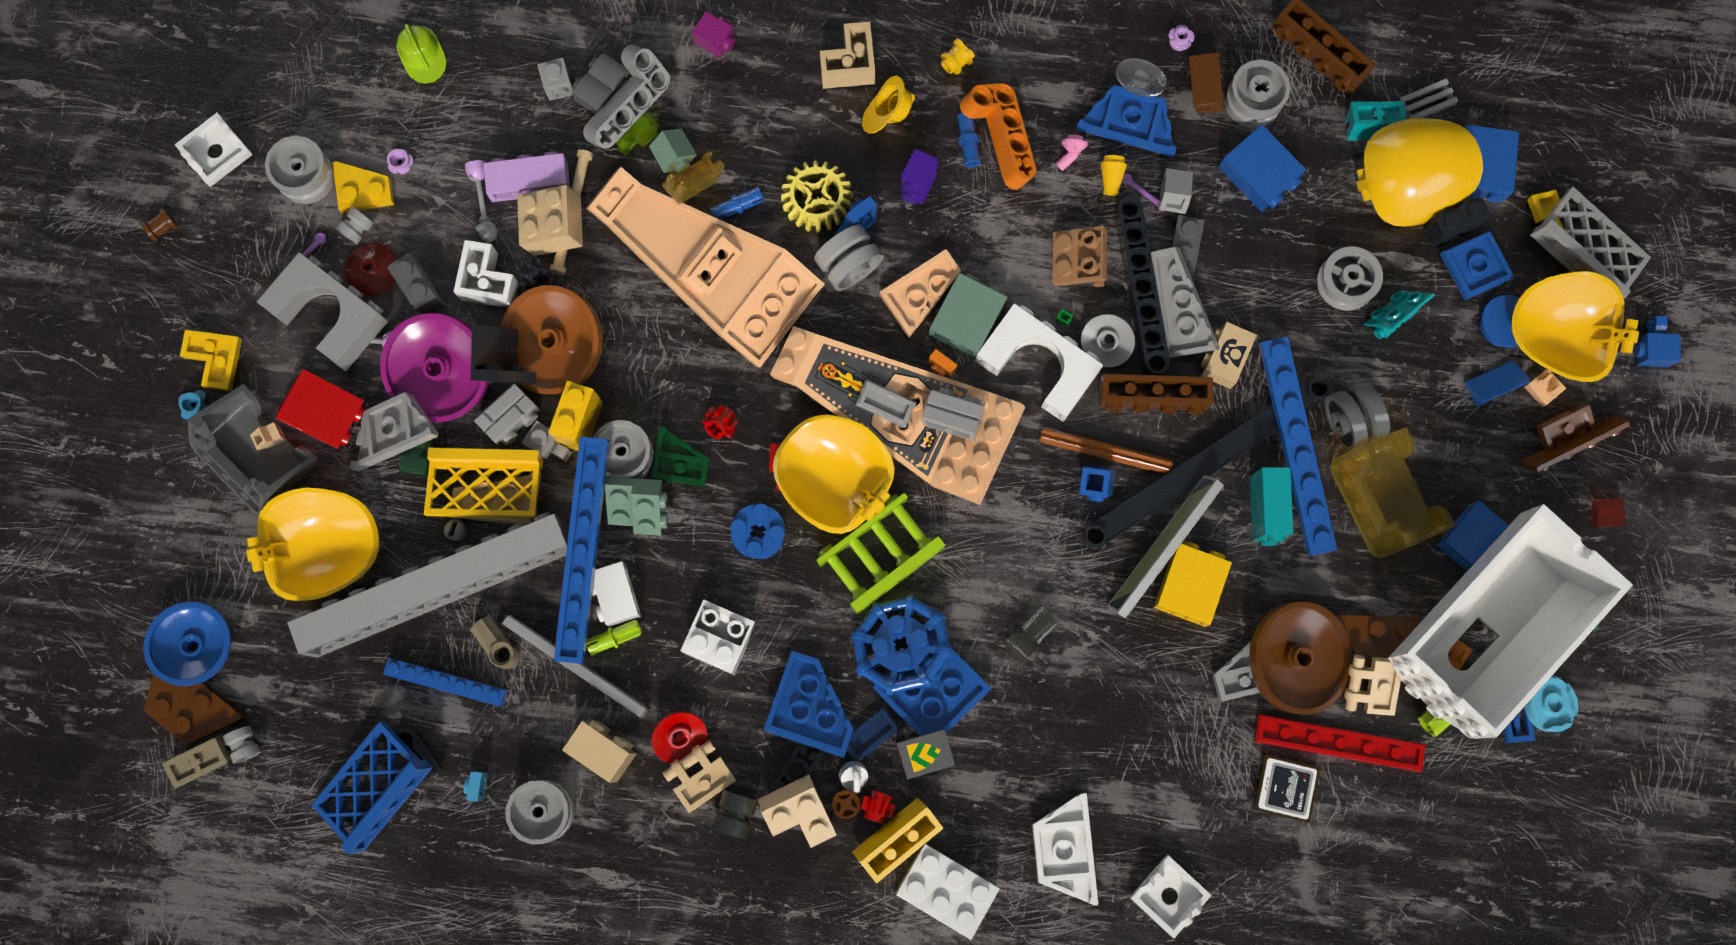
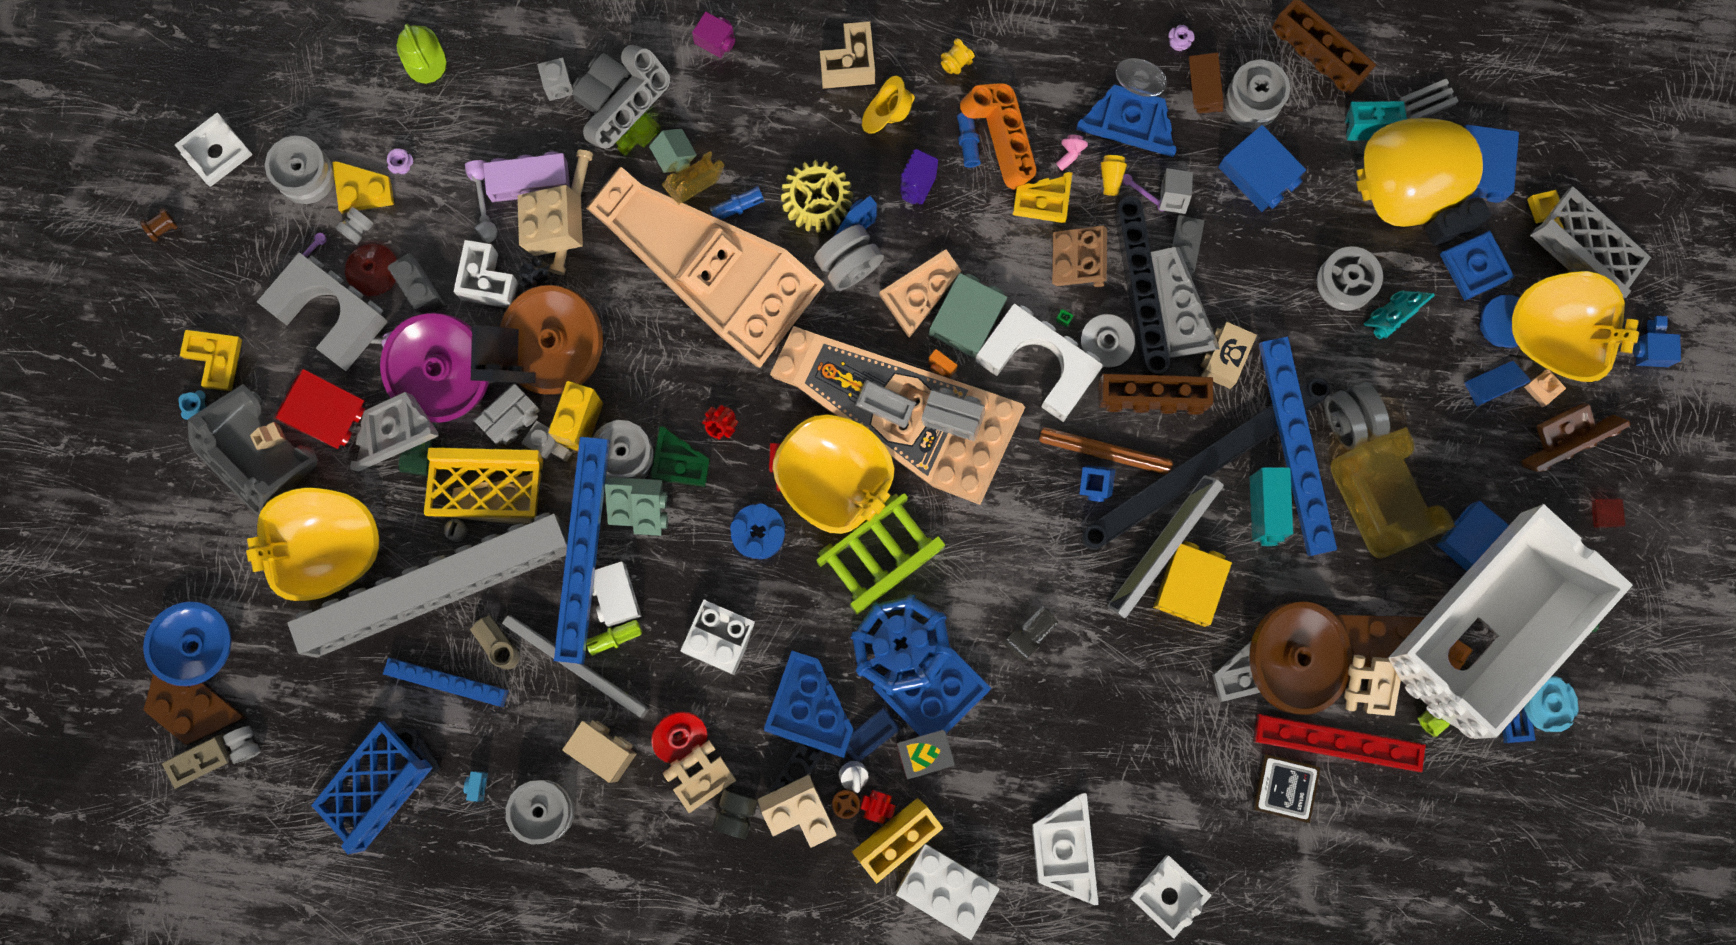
none -> yellow wing [1013,172,1072,223]

